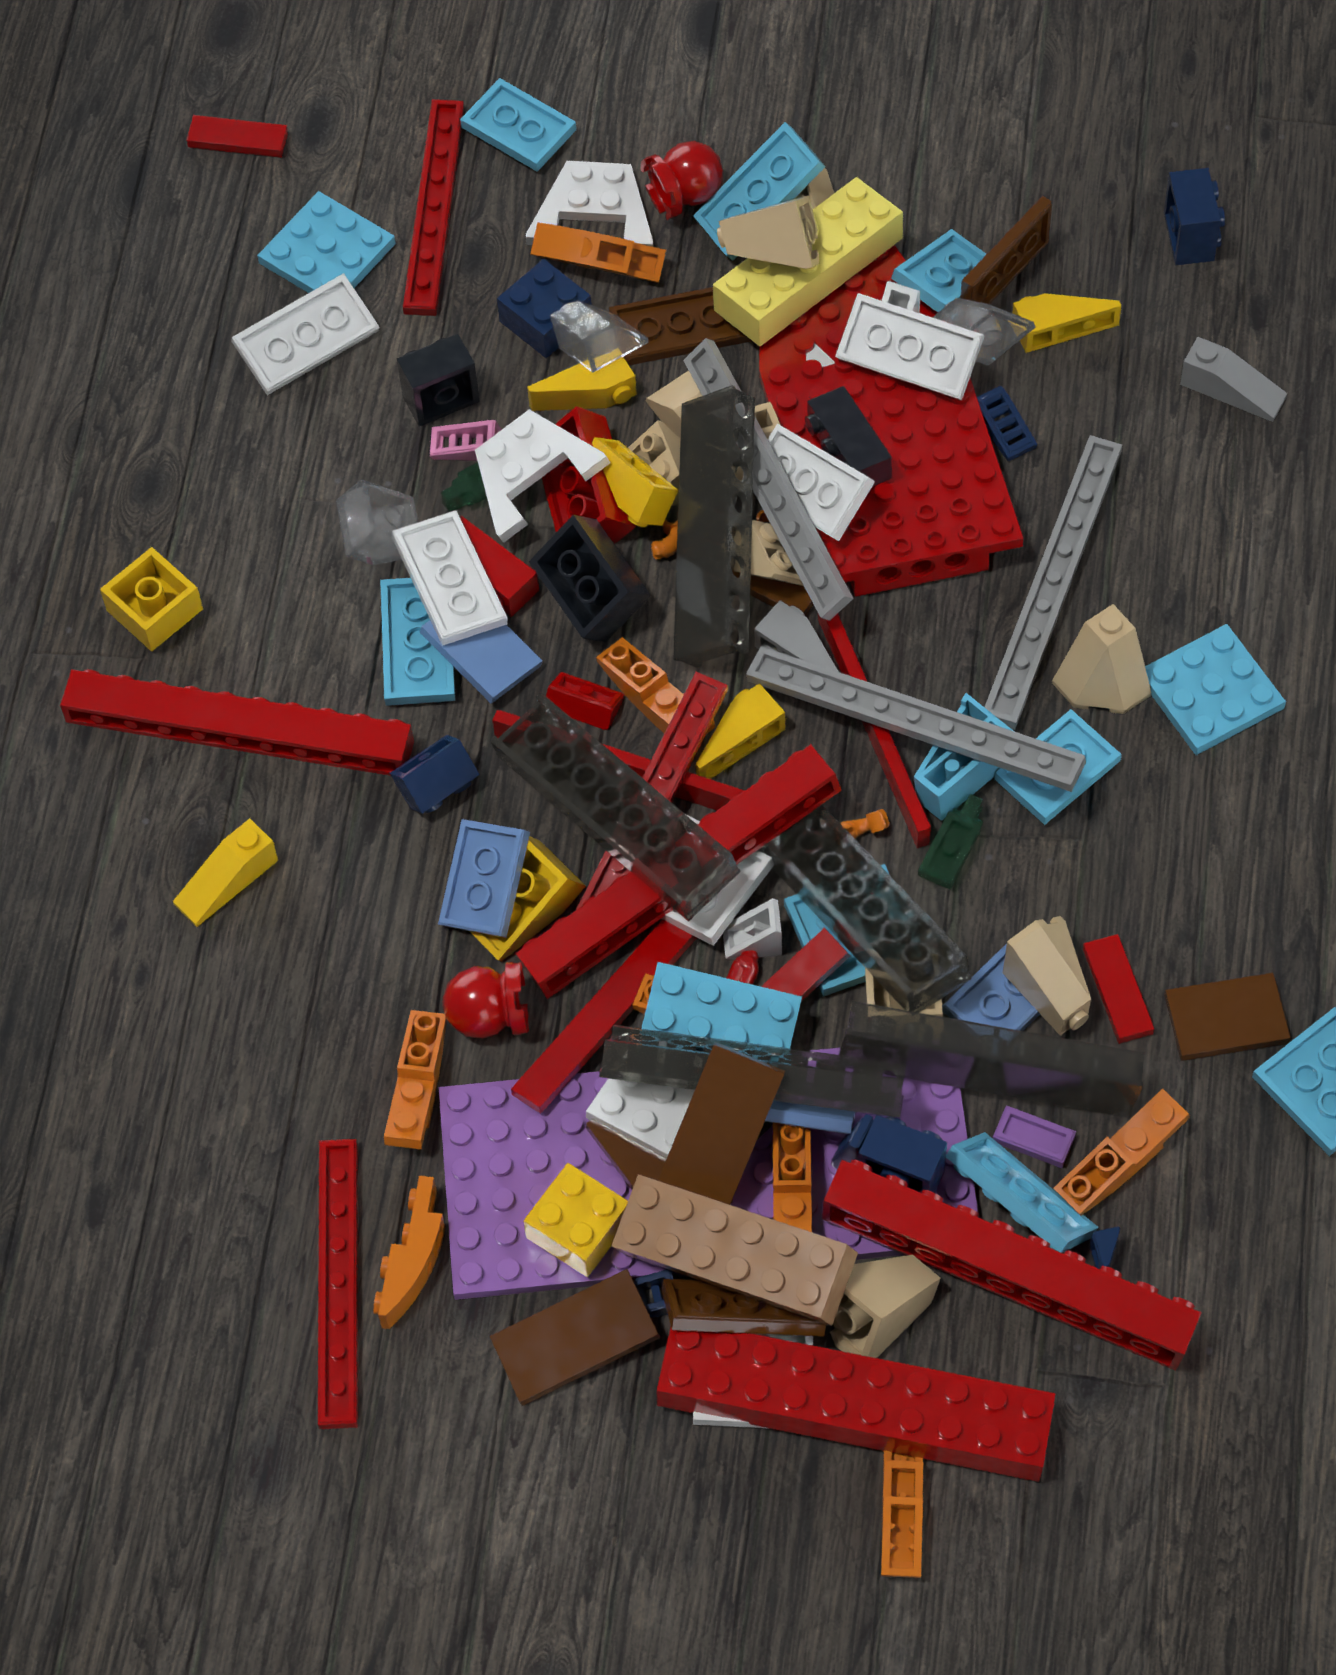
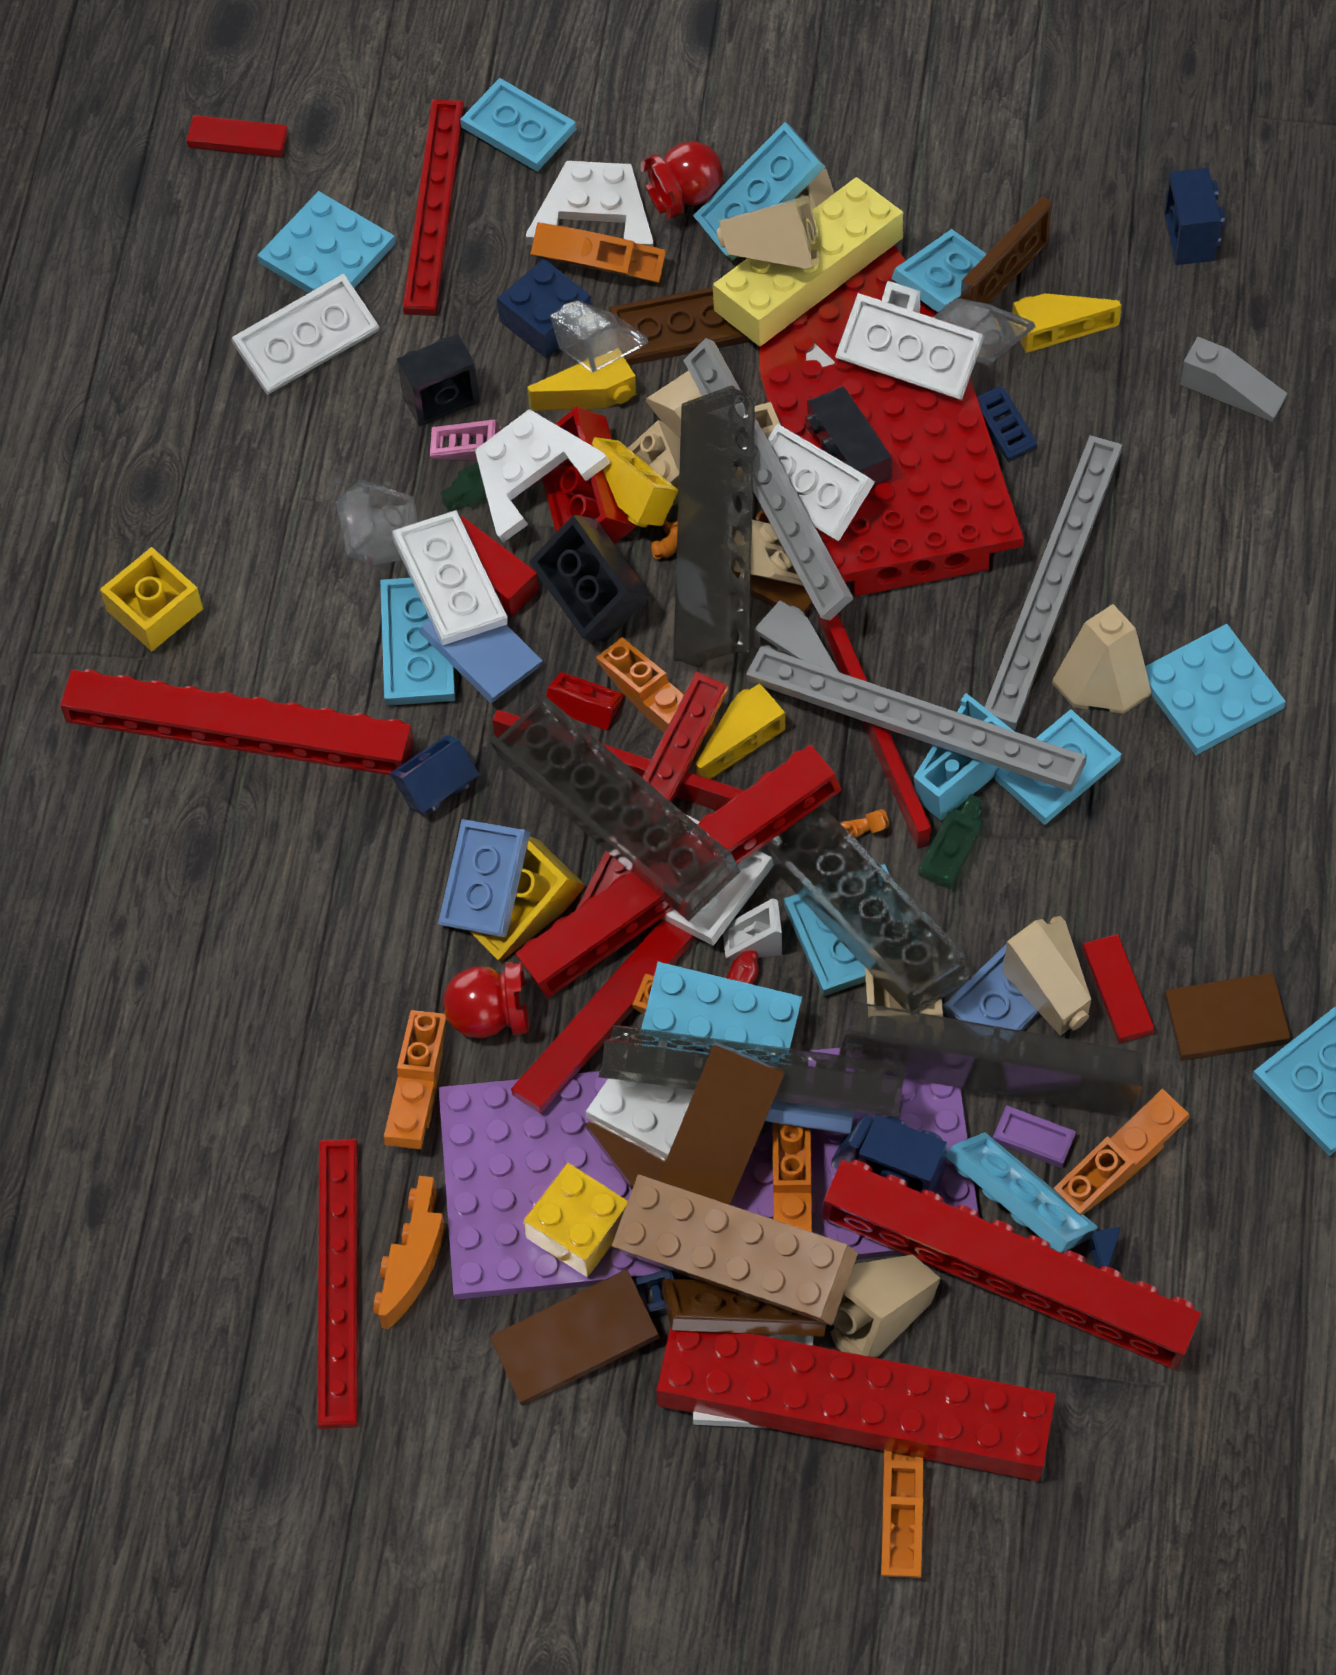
yellow slope [173,818,278,927] -> none
red tile [761,927,851,1002] -> none

